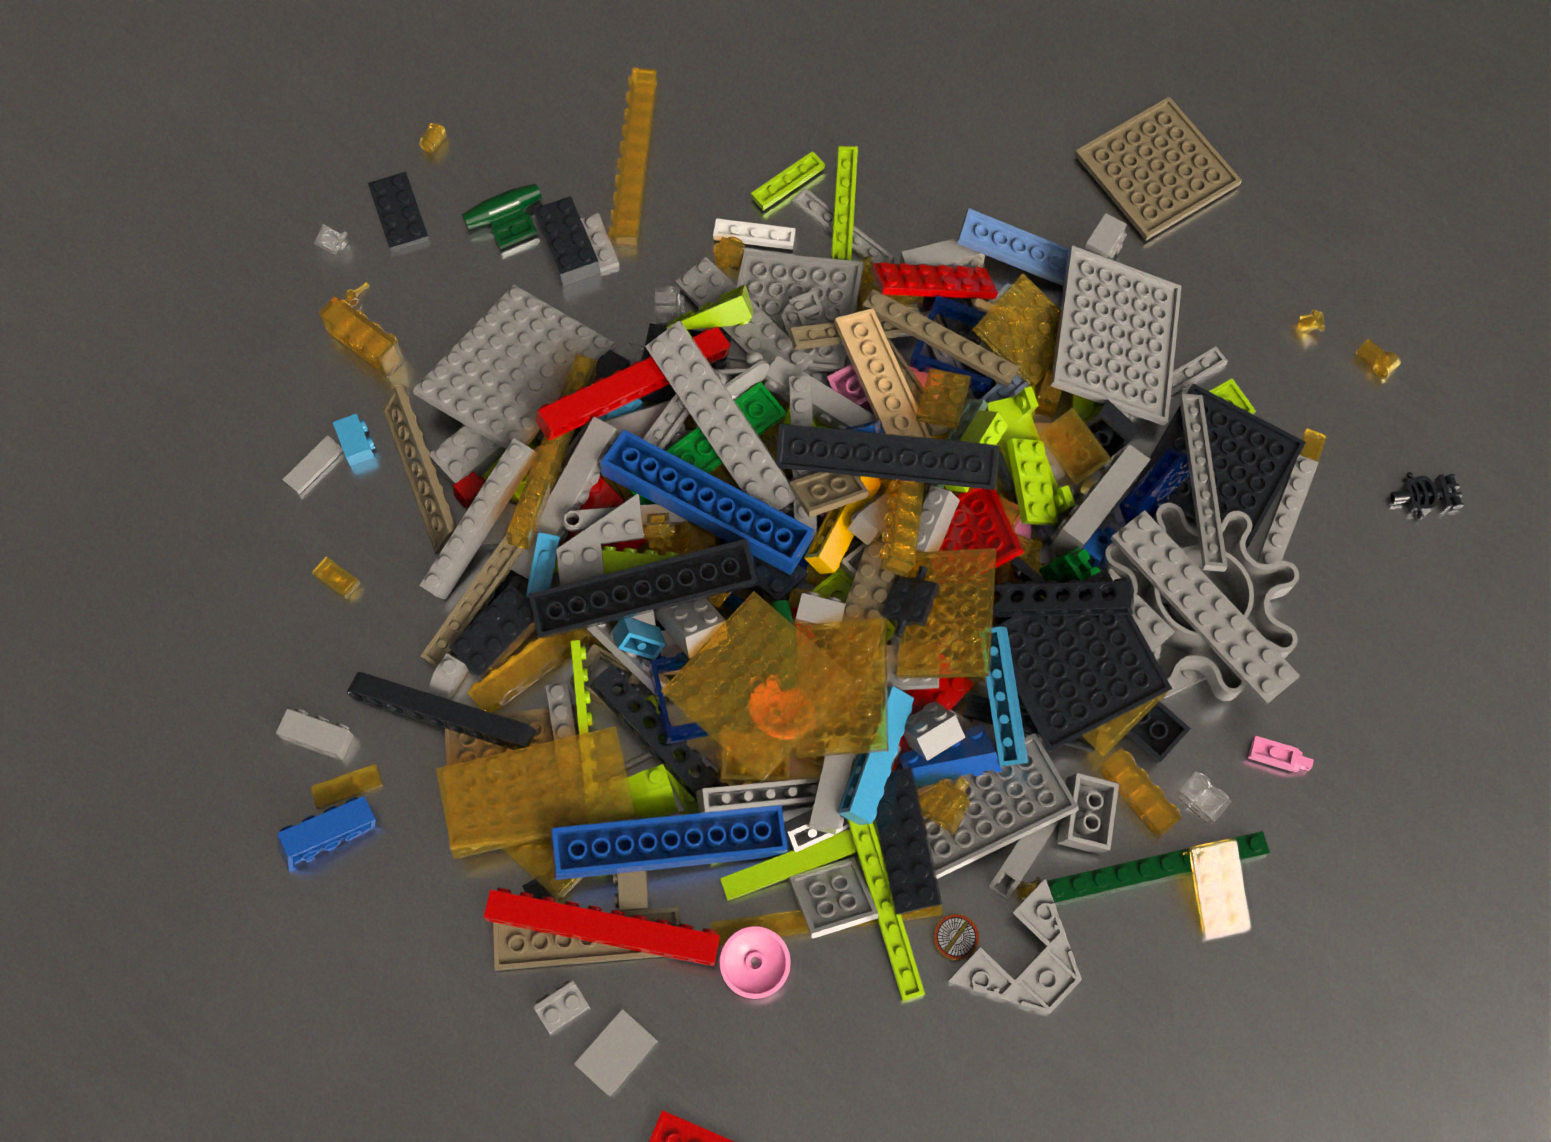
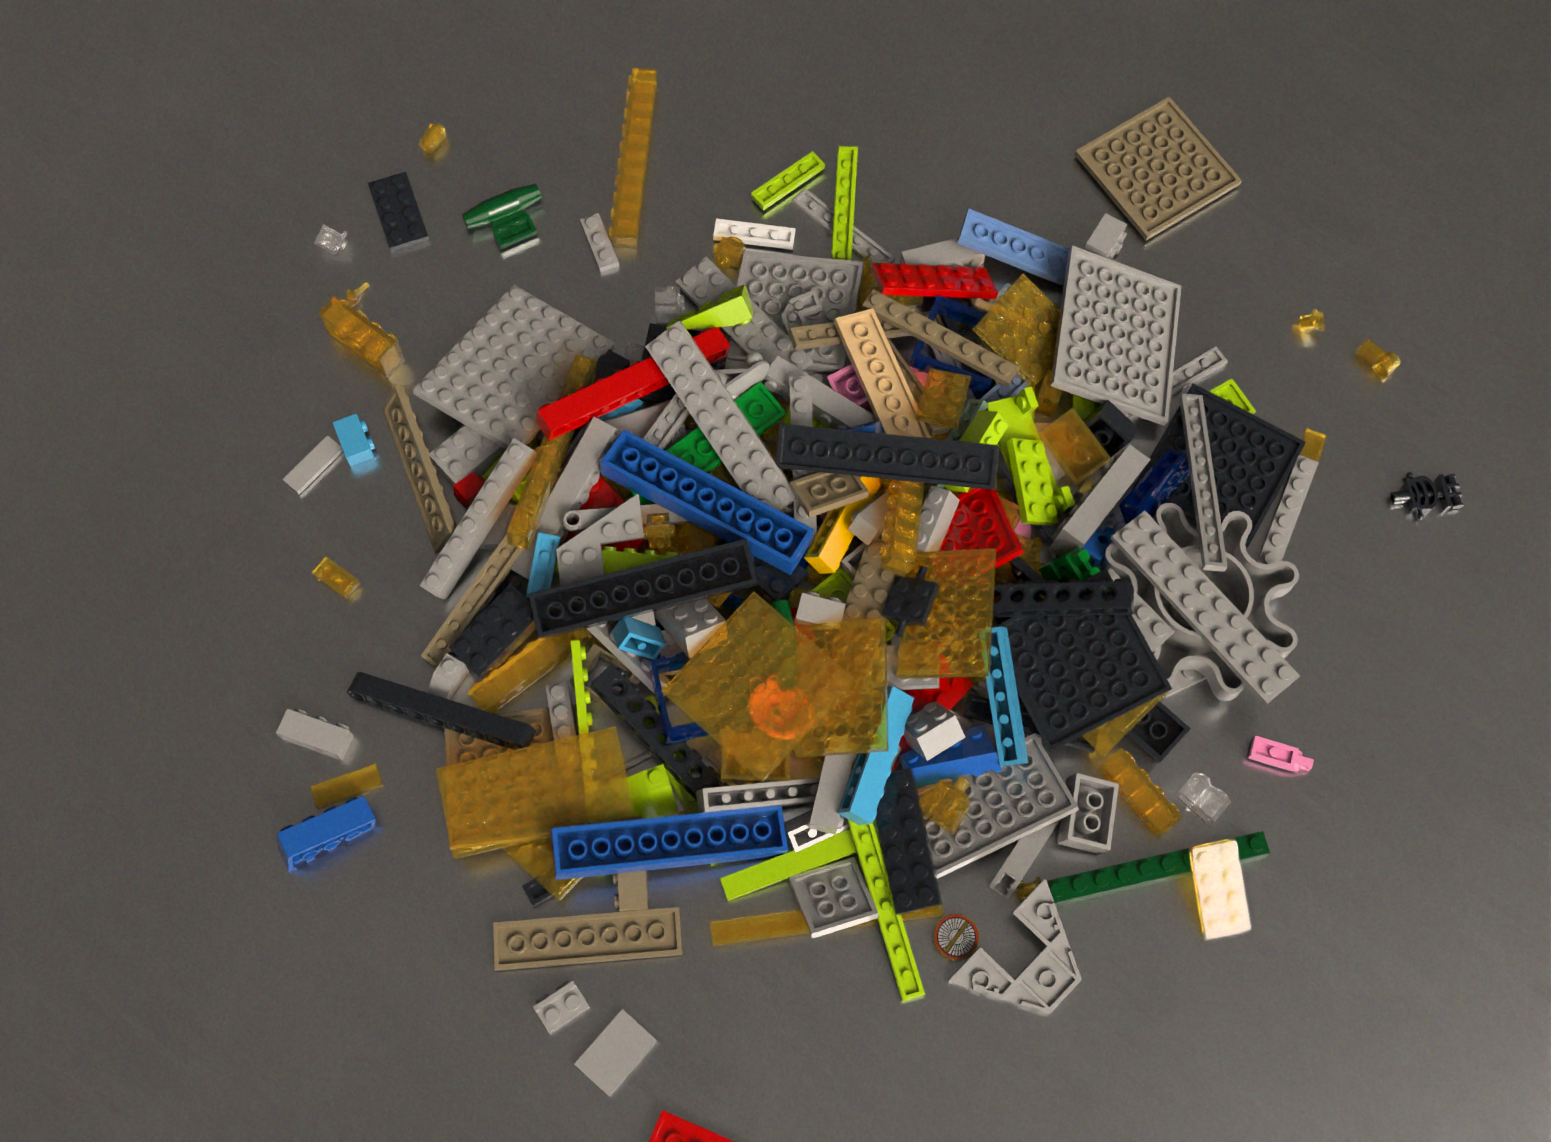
red brick [483,887,720,967] -> none
black brick [533,196,601,287] -> none
bright pink dish [720,926,791,999] -> none

